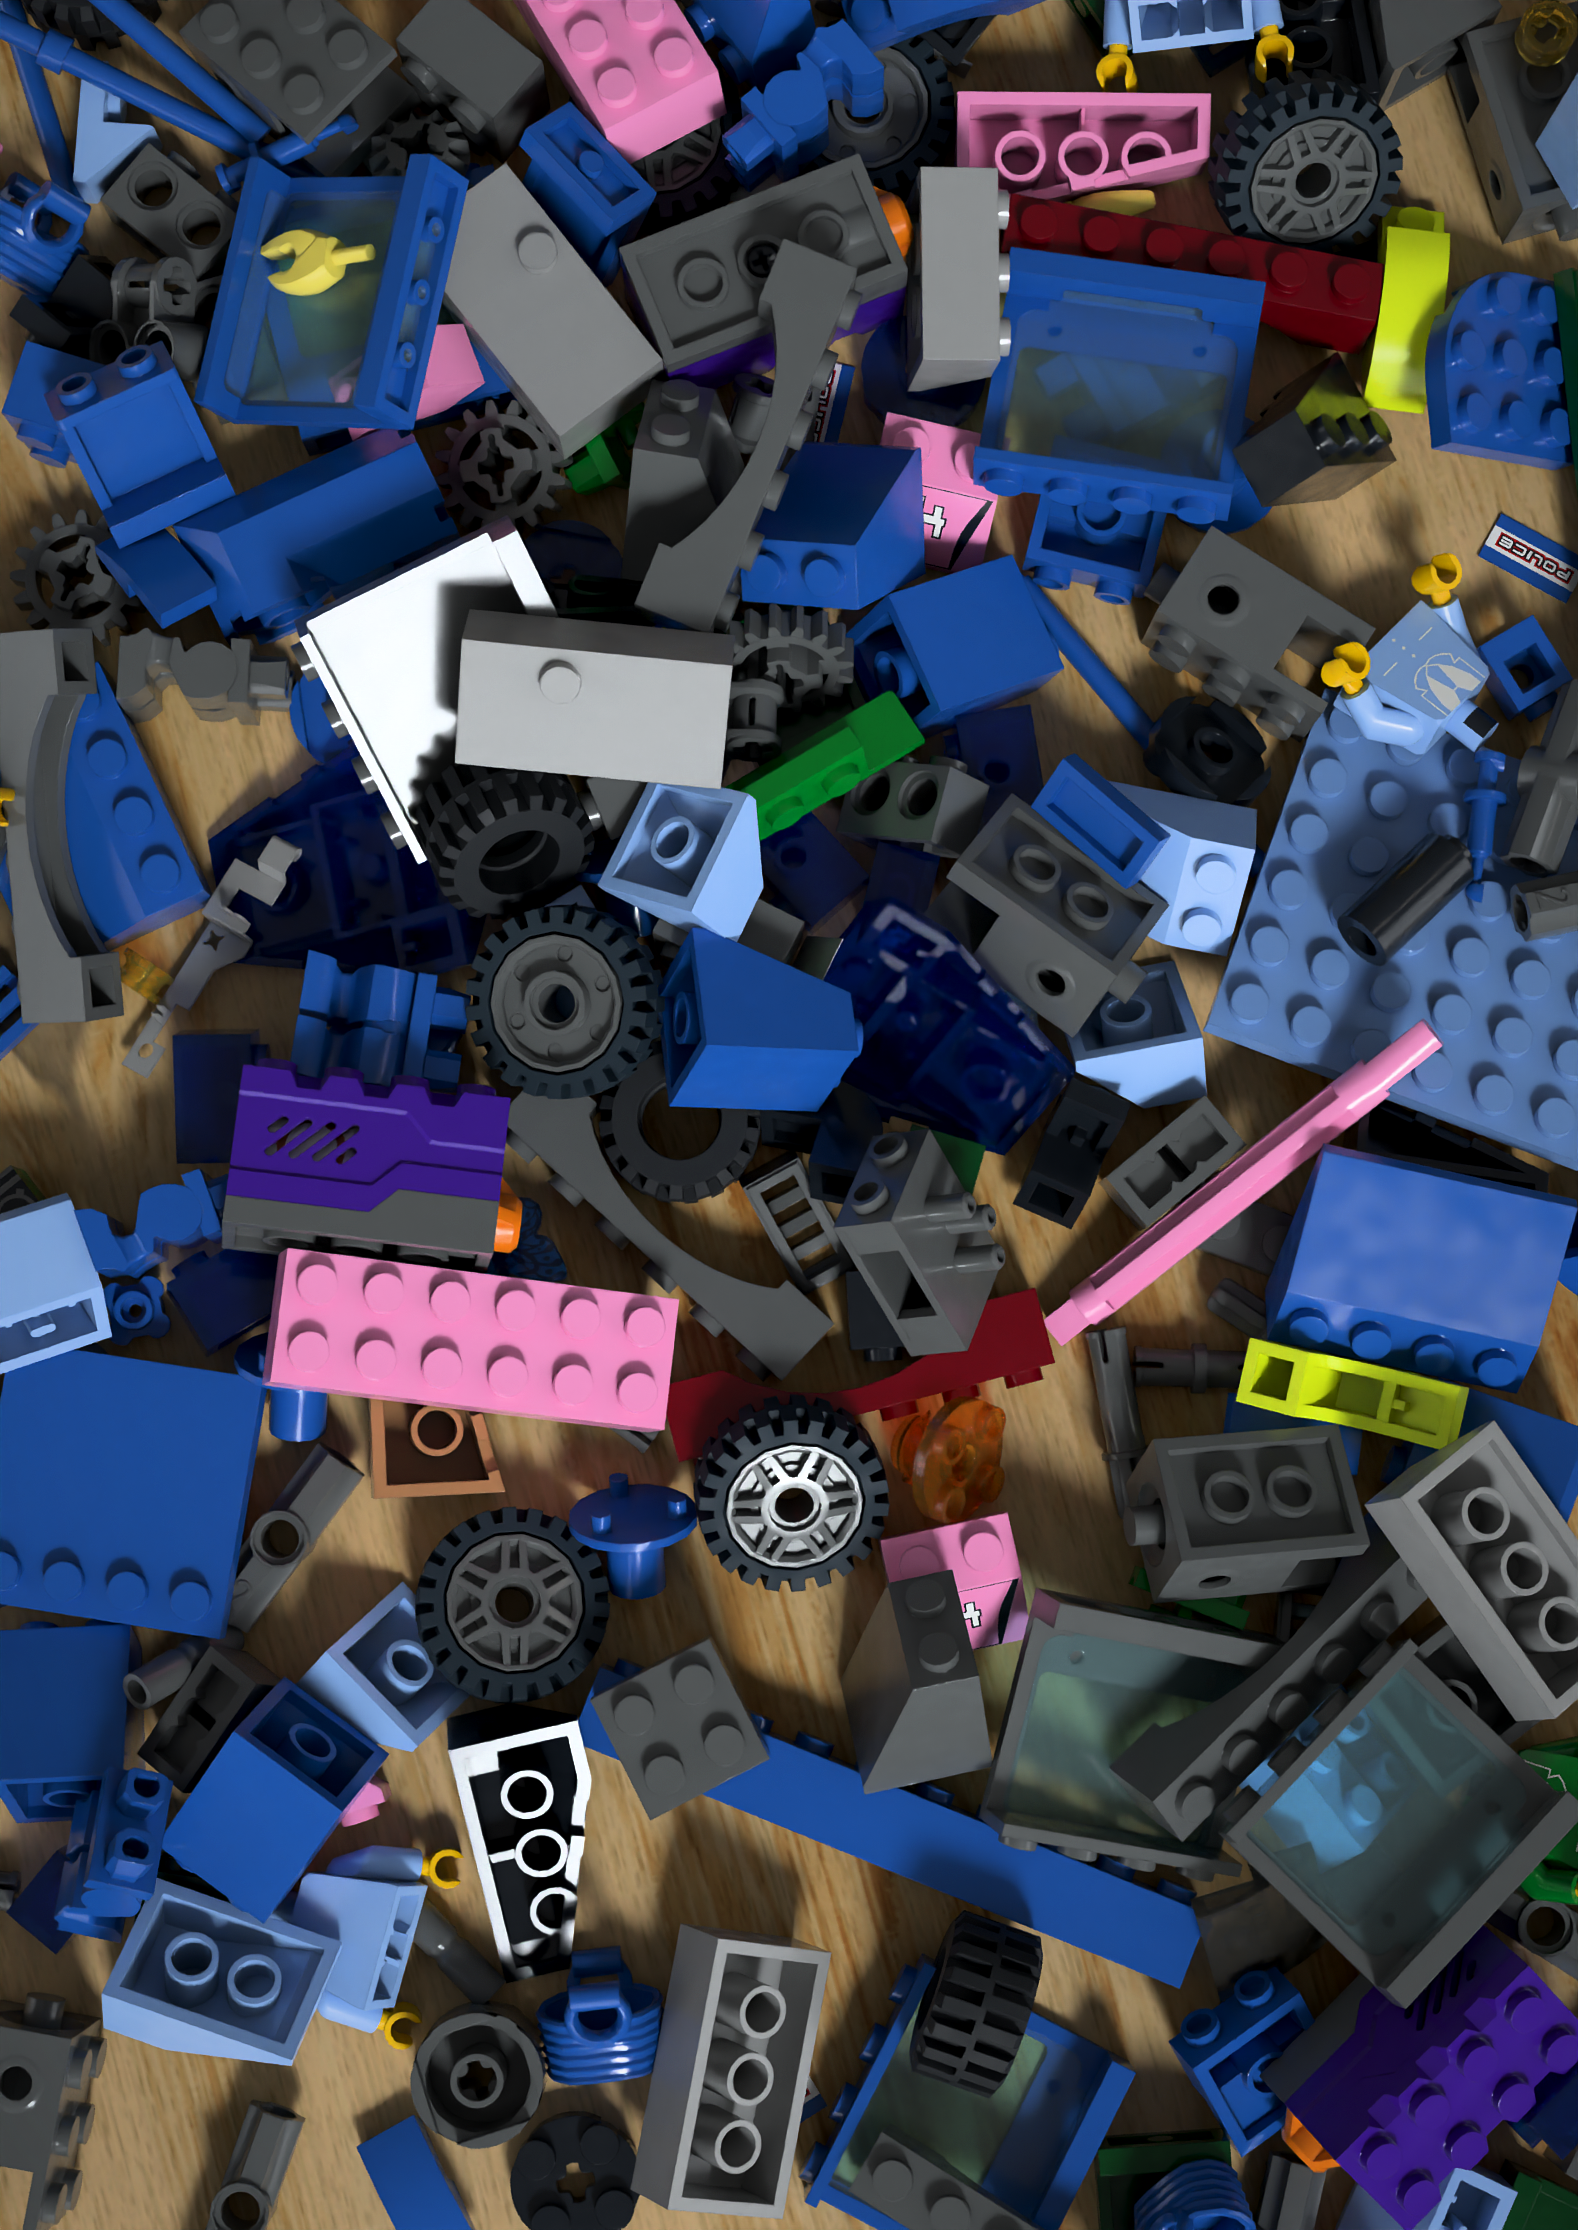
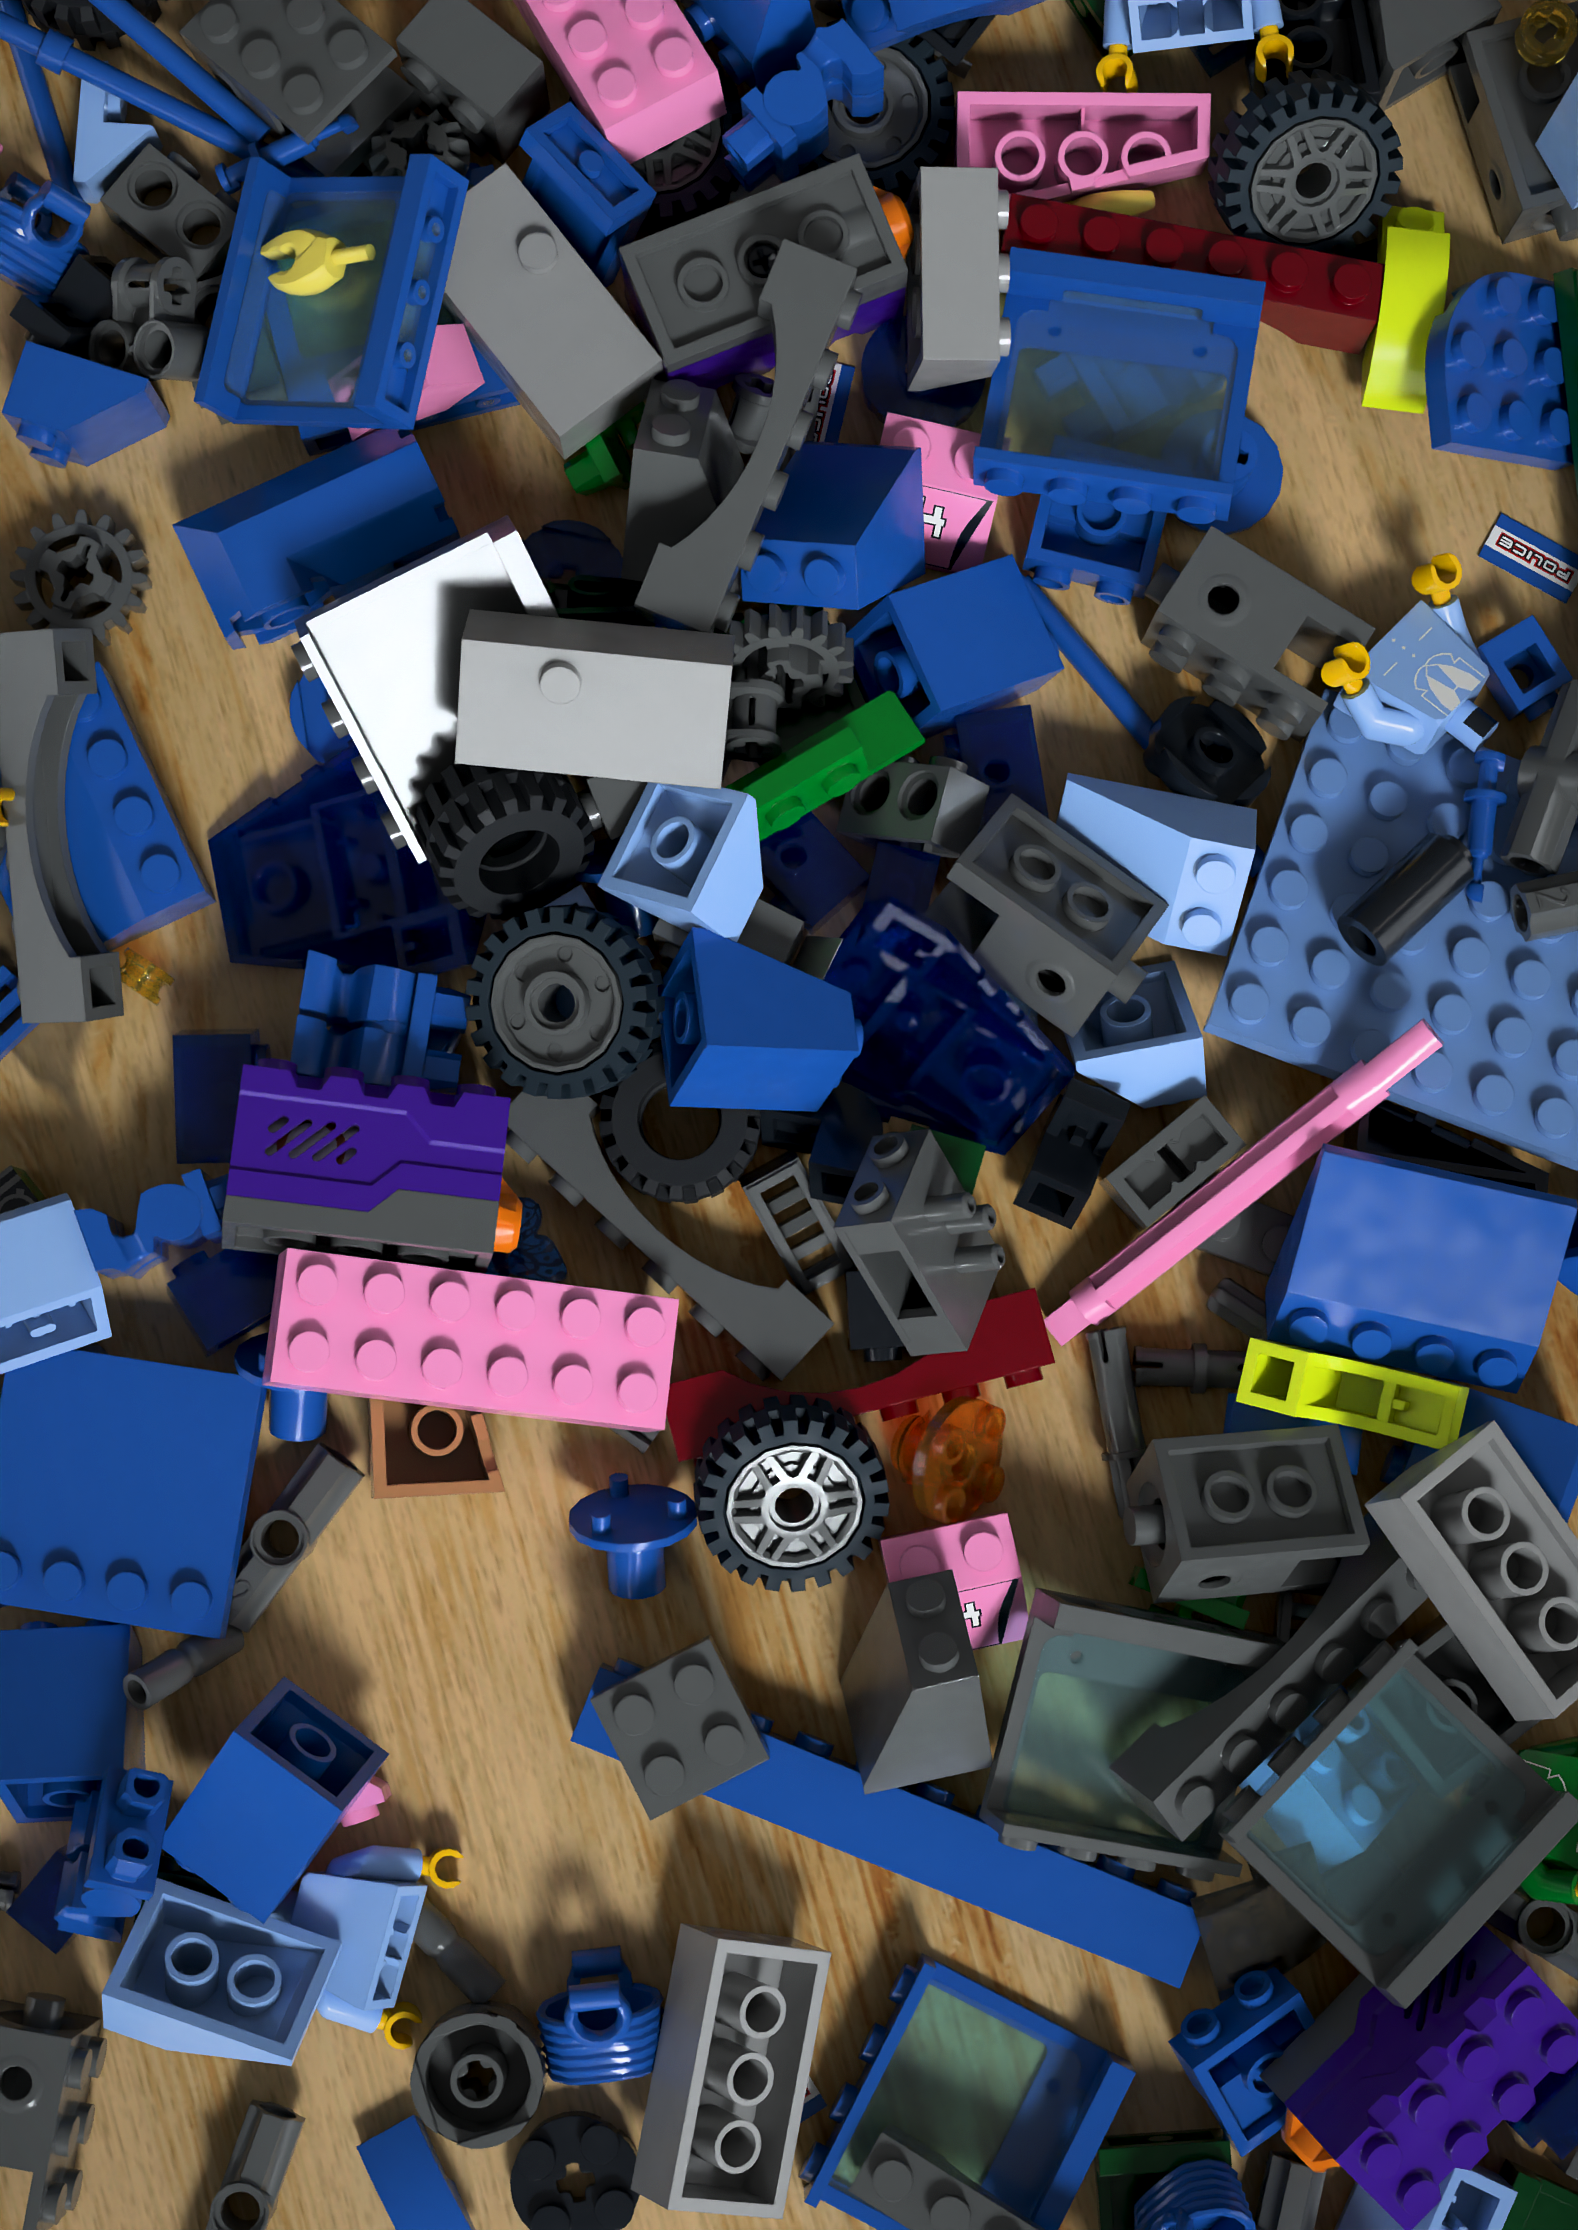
blue panel [43,340,236,549] -> none
blue slope [95,528,218,629] -> none
blue plate [103,1276,171,1346] -> none
dark grey hips [116,628,296,726] -> none
light grey piece [122,835,302,1079] -> none
dark grey brick [137,1645,281,1793] -> none
light blue slope [296,1581,470,1752] -> none
wheel [415,1507,610,1704] -> none
dark grey gear [435,400,573,539] -> none
black wedge [447,1703,592,1984] -> none
black tyre [909,1910,1043,2098] -> none
blue tile [1030,753,1171,889] -> none
black wedge [1232,351,1397,507] -> none

